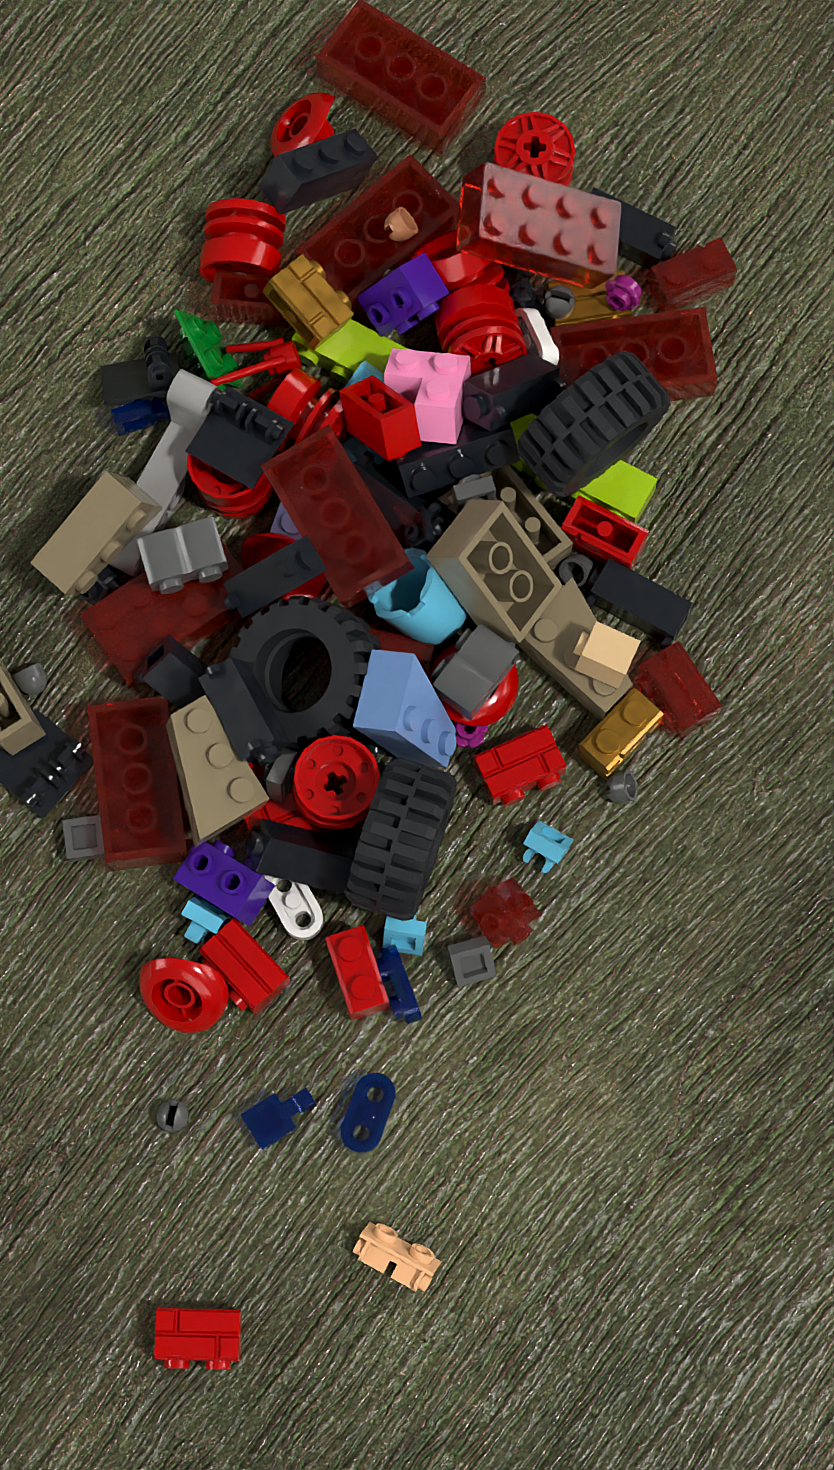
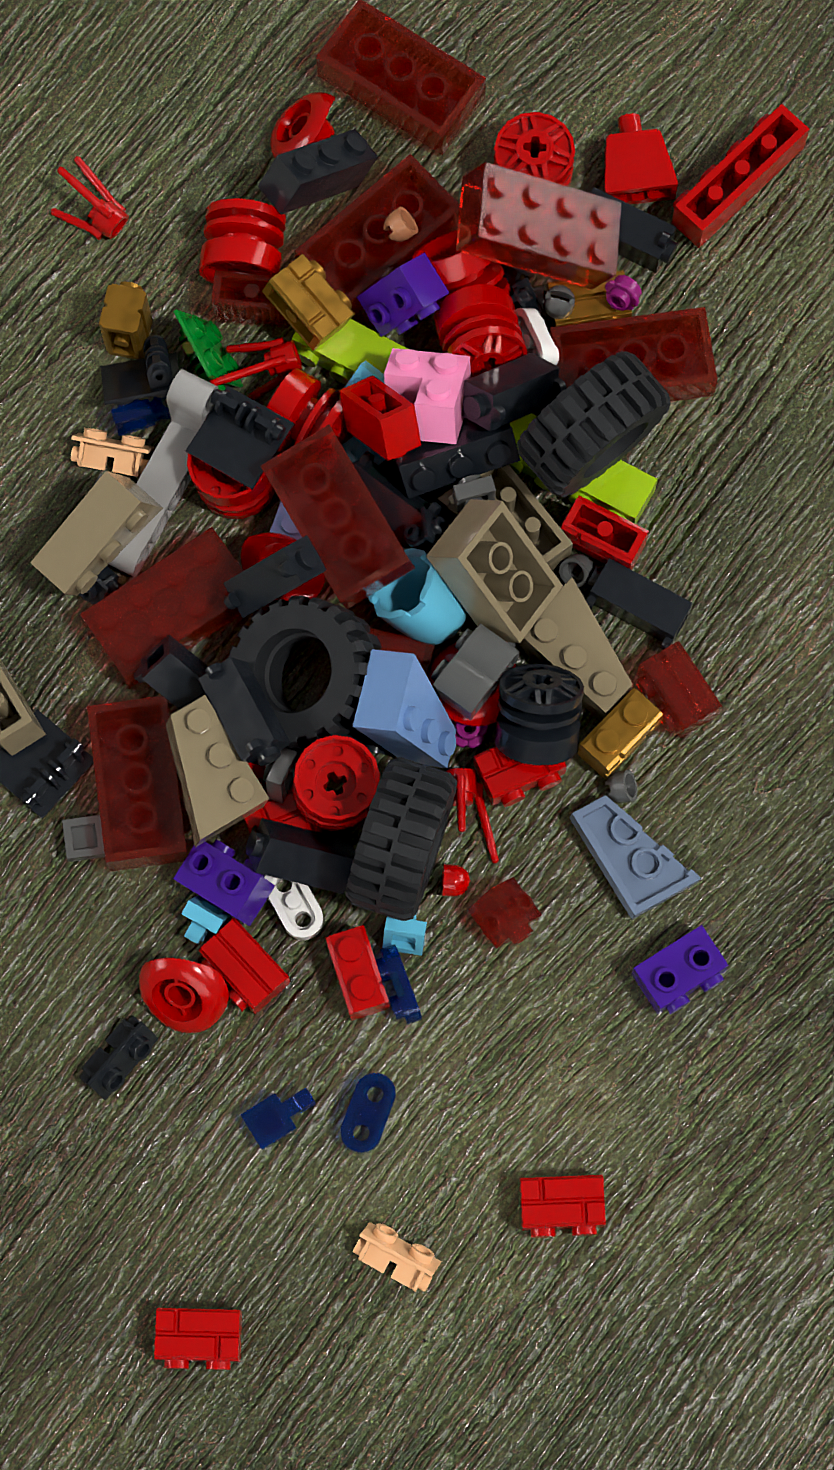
dark grey hinge [12,663,47,695] -> none
dark grey brick [137,517,229,594] -> none
dark grey hinge [156,1100,189,1134] -> none
dark grey plate [447,935,497,987] -> none
medium azure tile [523,820,574,873] -> none
tan brick [573,621,641,689] -> none
clear red brick [648,237,737,315] -> none
none -> red plant [50,156,129,240]
none -> light nougat hinge [71,428,155,478]
none -> black hinge [78,1015,159,1101]
none -> pearl gold brick [99,281,153,359]
none -> red hinge [441,864,470,897]
none -> red plant [445,768,499,864]
none -> black wheel [495,664,584,765]
none -> red brick [519,1175,606,1238]
none -> sand blue wing [569,795,702,920]
none -> red torso [603,113,678,205]
none -> dark purple brick [631,925,729,1015]
none -> red brick [672,104,809,248]

